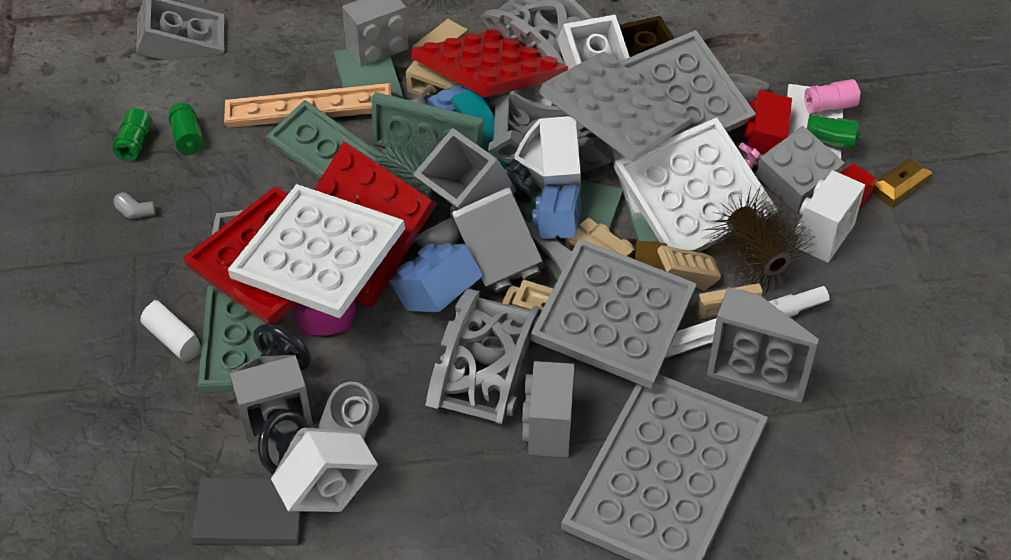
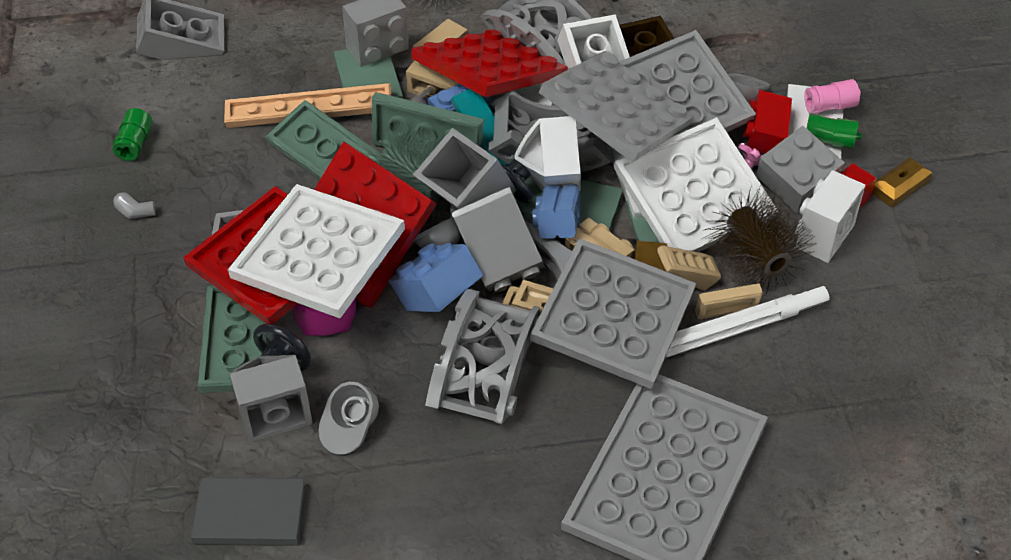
white brick [141,300,201,362] -> none
green piece [168,103,204,155] -> none
white piece [258,410,378,512] -> none
light grey brick [522,361,574,458] -> none
light grey slope [707,287,819,403] -> none

